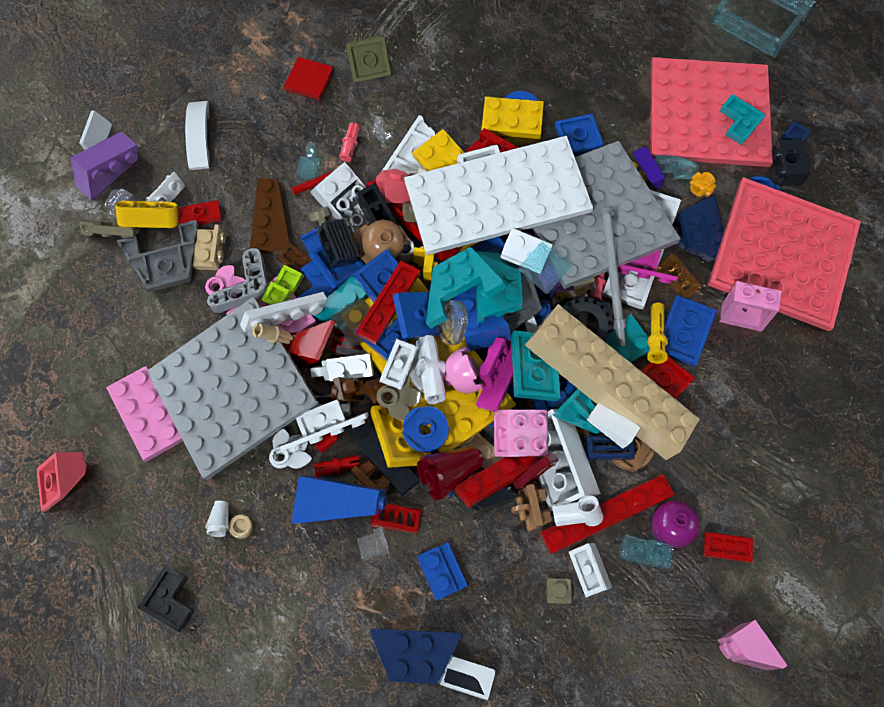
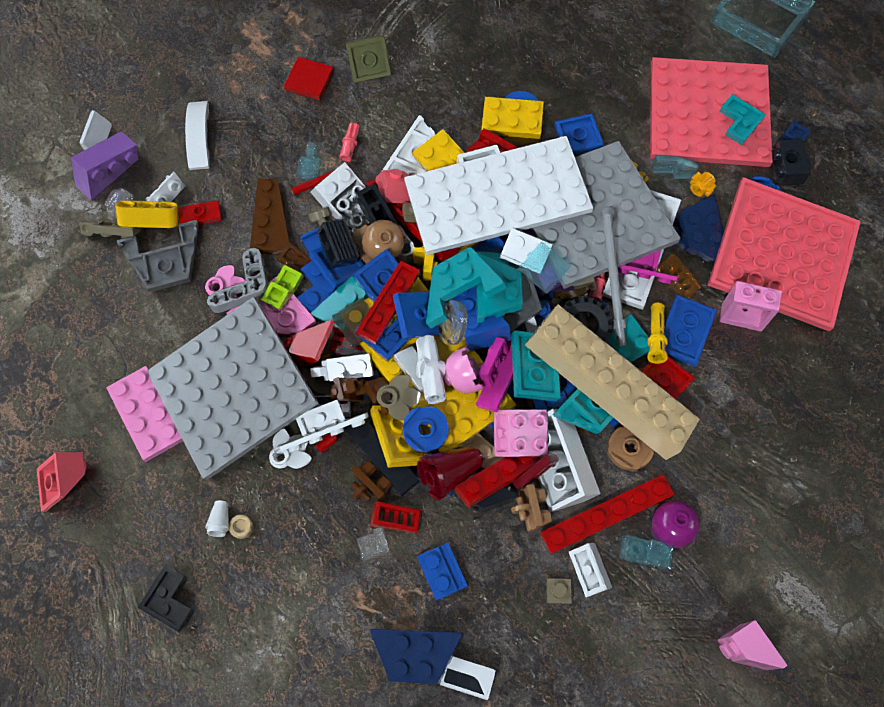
tan bracket [192,224,226,270] -> none
white plate [240,292,327,332] -> none
tan axle [252,323,293,344] -> none
blue slope [291,475,387,524] -> none
red pin [313,454,360,477] -> none
clear arm [372,116,391,143] -> none
white slope [379,339,418,390] -> none
white piece [553,495,603,526] -> none
dark blue tile [586,436,635,460] -> none
white slope [587,403,640,448] -> none
dark purple slope [633,146,665,189] -> none
red plate [703,532,753,563] -> none

